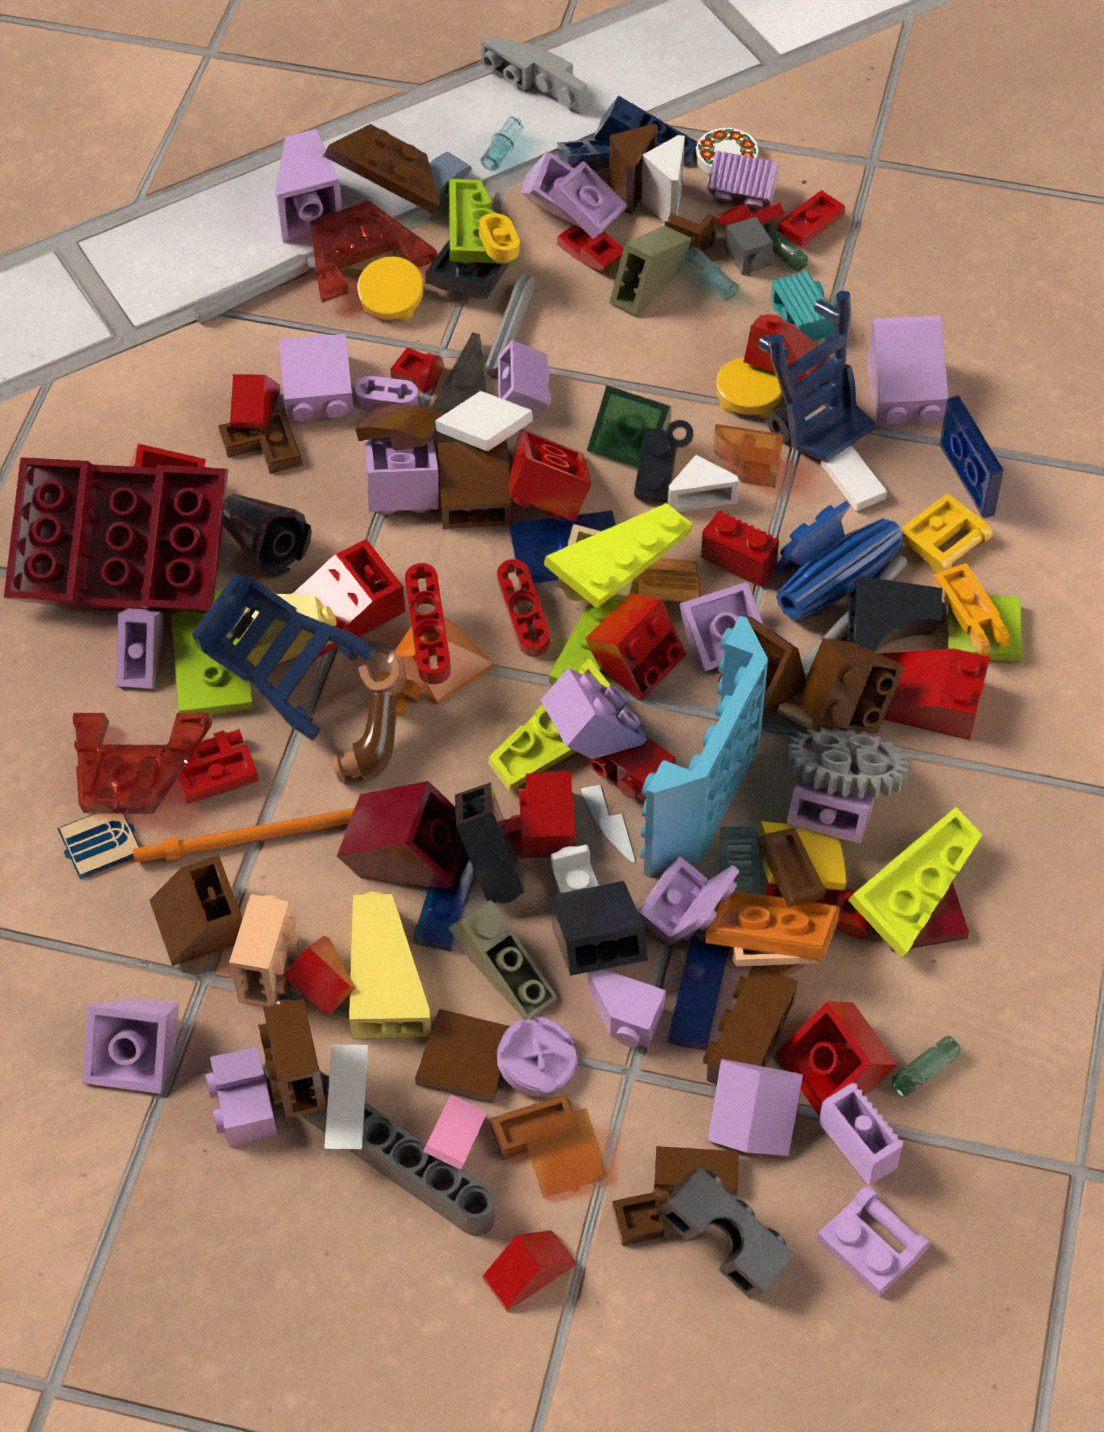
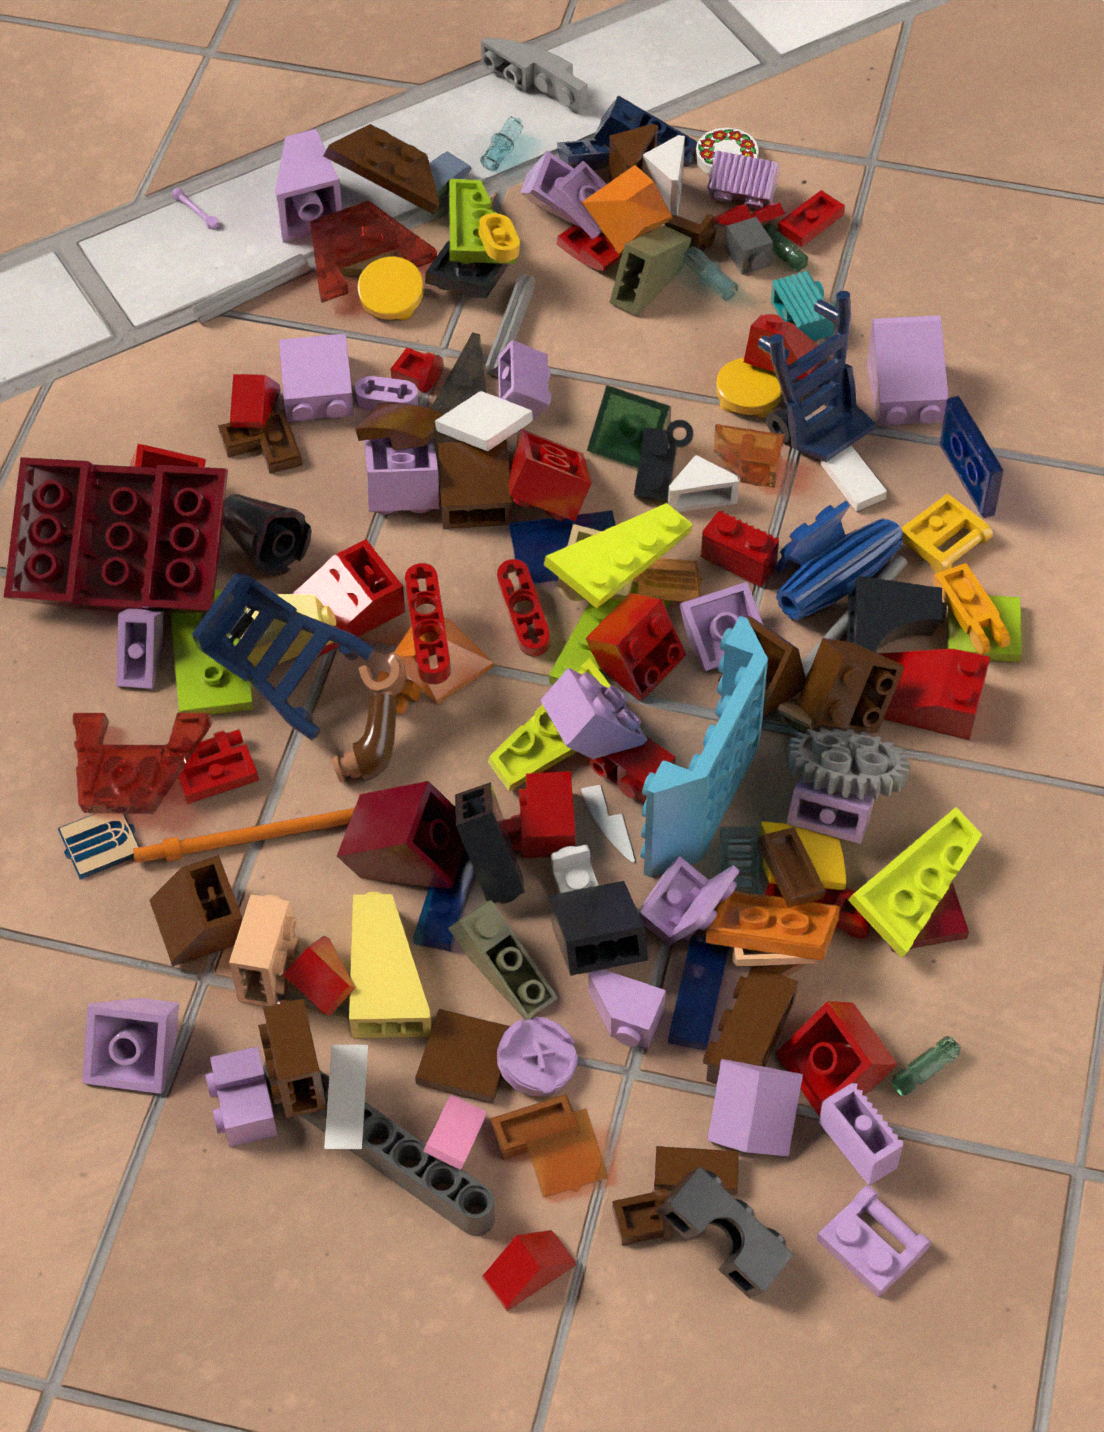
none -> lavender hinge [172,188,219,230]
none -> orange slope [582,165,673,255]

